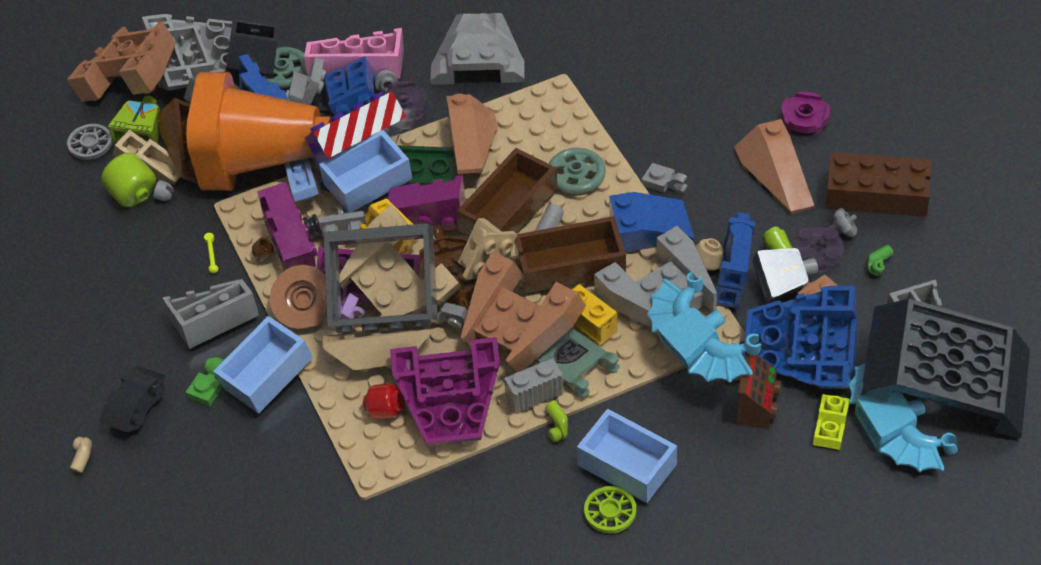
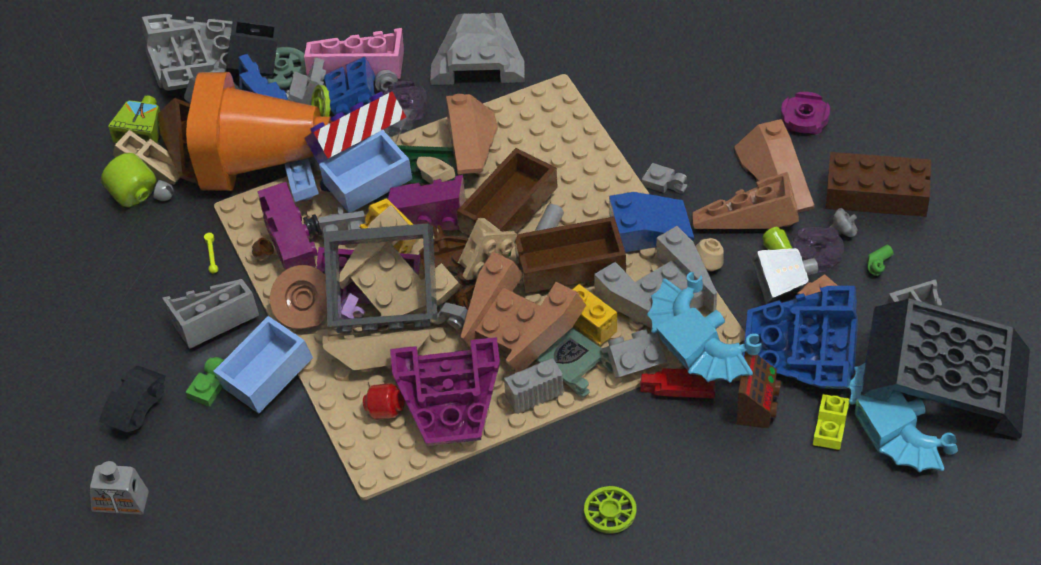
nougat wedge [67,21,176,102] -> none
light grey wheel [67,124,113,160] -> none
tan arm [70,437,92,473] -> none
lime arm [545,400,568,442] -> none
sand green plate [549,148,606,194] -> none
light blue piece [577,409,677,503] -> none
blue hips [716,212,755,308] -> none
none -> light grey torso [90,461,149,515]
none -> lime wheel [311,85,331,117]
none -> tan plate [417,157,455,184]
none -> light grey bracket [601,329,666,378]
none -> red hinge [640,368,715,398]
none -> nougat wedge [693,172,799,229]

